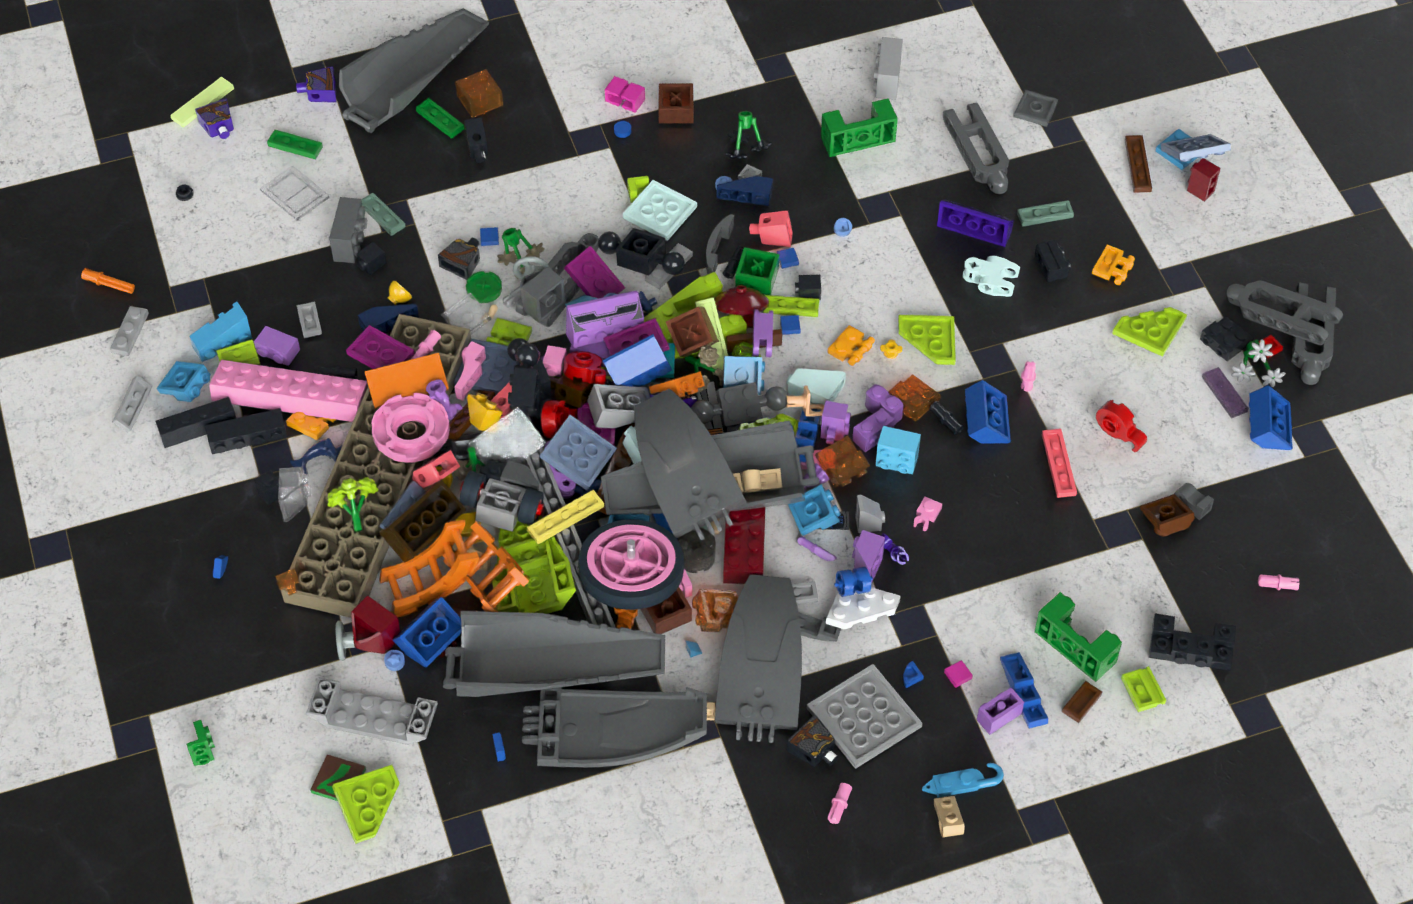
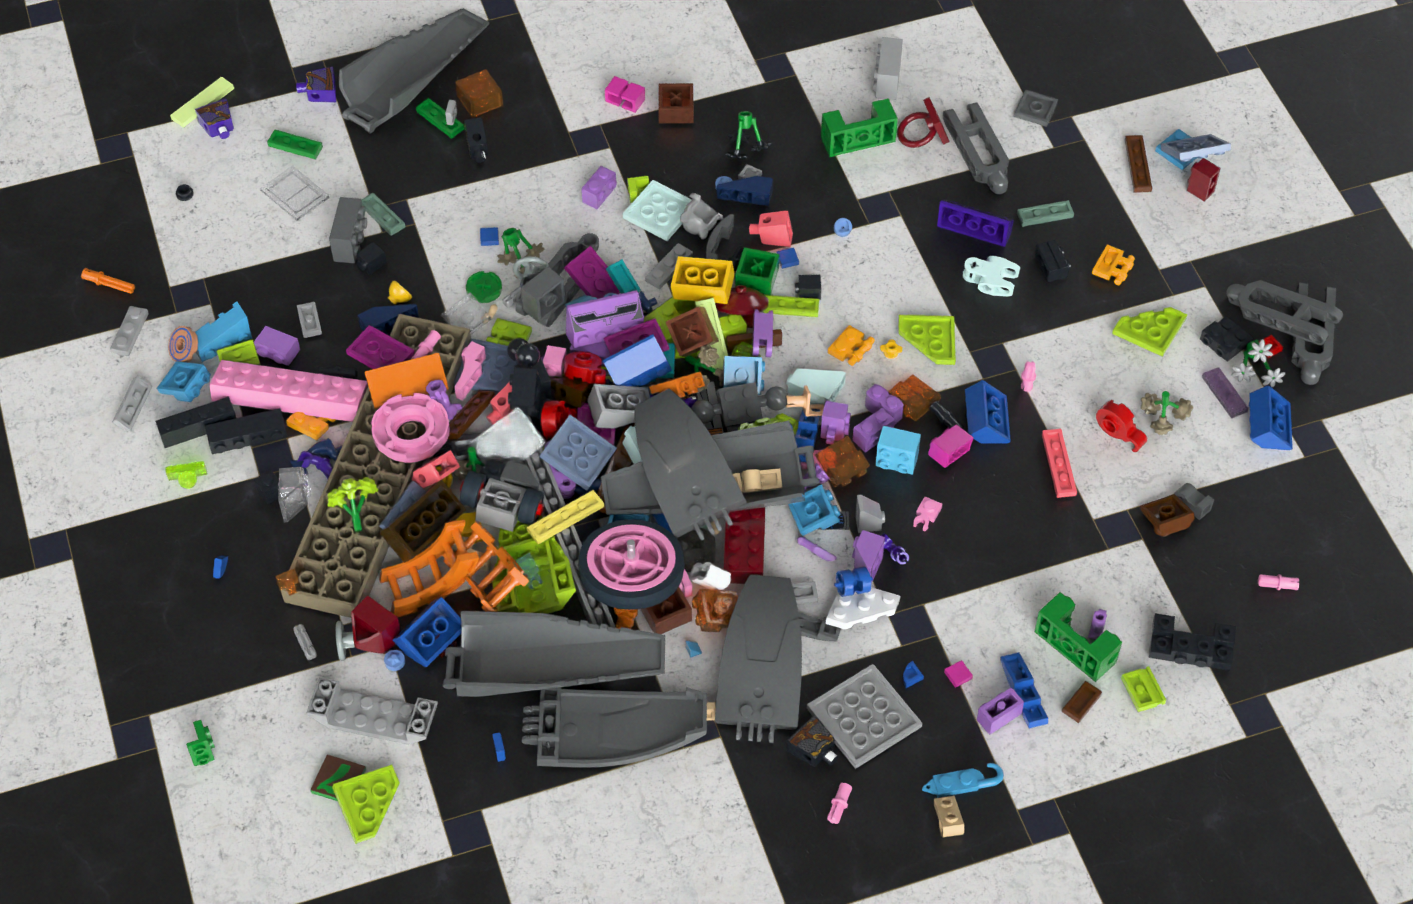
torso [438,237,480,280] -> none
yellow slope [467,393,503,432] -> none
black brick [598,228,685,276] -> none
blue tile [614,121,631,138] -> none
blue tile [780,315,801,335] -> none
none -> clear neon green tile [165,461,208,489]
none -> nougat tile [168,326,198,363]
none -> light grey axle [293,624,317,660]
none -> dark purple piece [297,451,333,479]
none -> light grey tile [445,100,457,125]
none -> clear light blue plate [515,553,543,590]
none -> medium lavender brick [581,166,617,209]
none -> teal tile [606,259,641,294]
none -> yellow brick [671,256,735,304]
none -> light grey hair [680,193,724,239]
none -> white brick [689,562,731,590]
none -> dark red tile [897,97,950,148]
none -> dark pink brick [928,424,974,468]
none -> medium lavender bar [1088,609,1107,640]
none -> dark tan plant [1141,391,1193,435]

